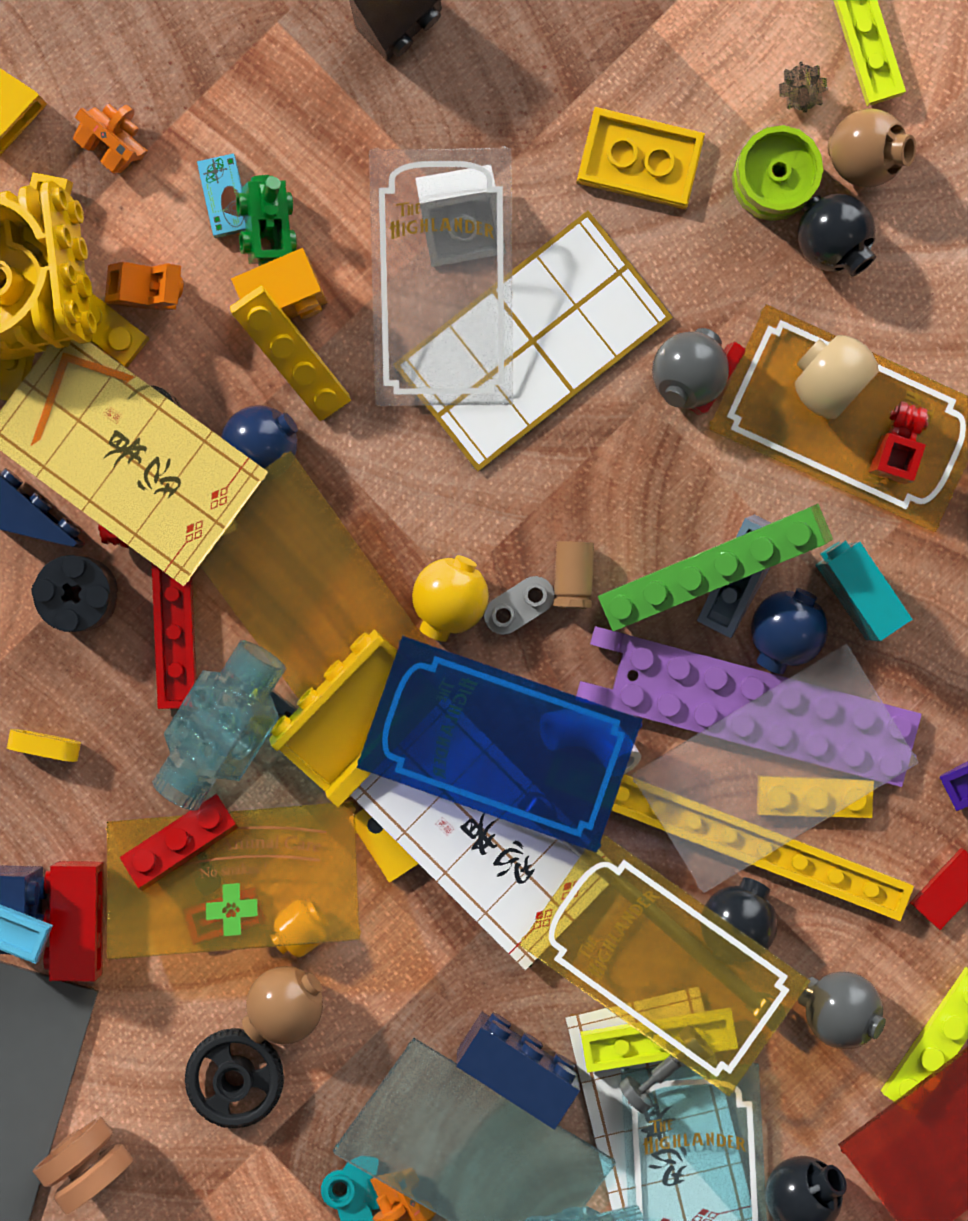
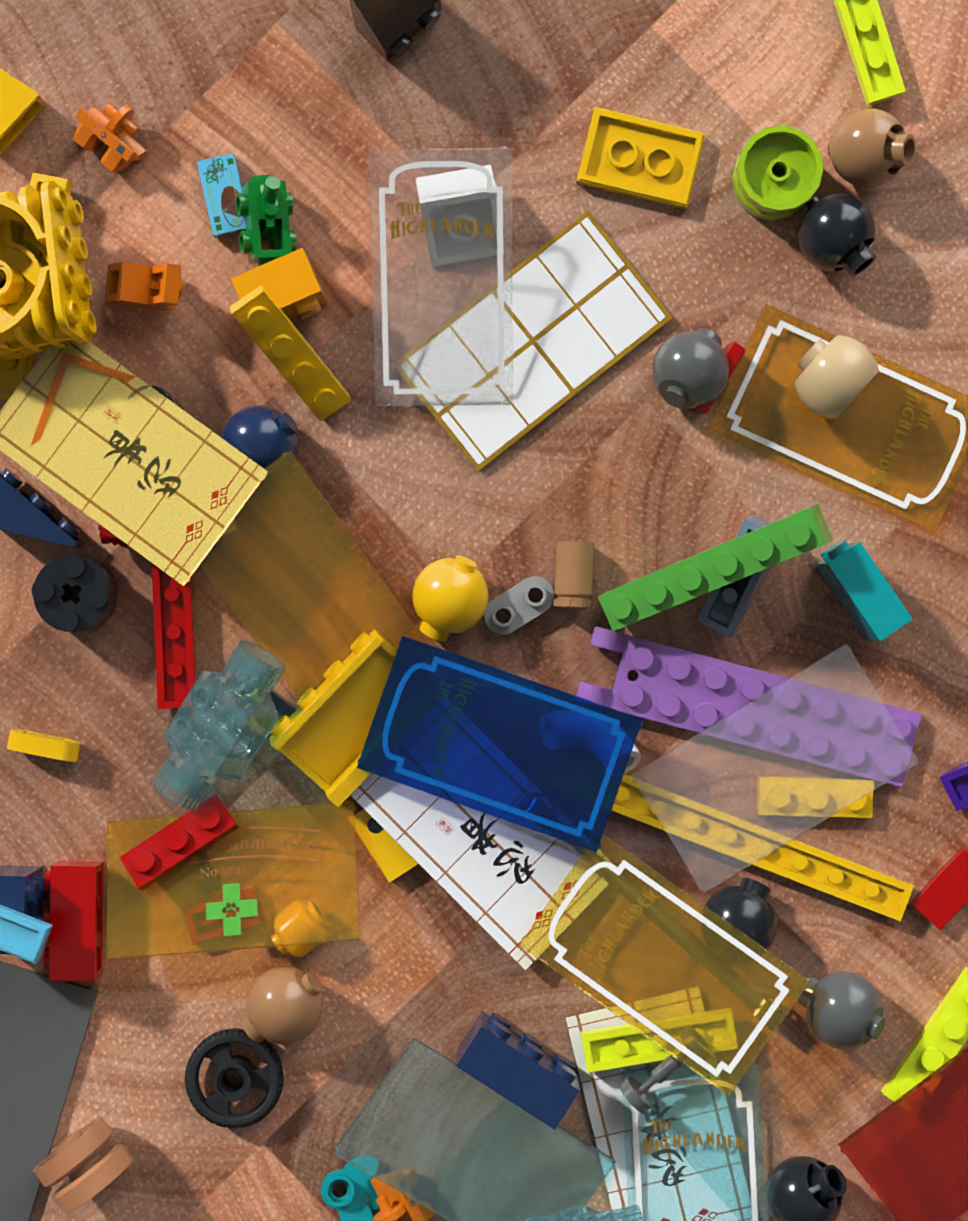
yellow plate [88,293,150,368] -> none
dark blue brick [751,588,828,674] -> none
clear smoke gear [779,62,828,113] -> none
red brick [869,401,929,484] -> none

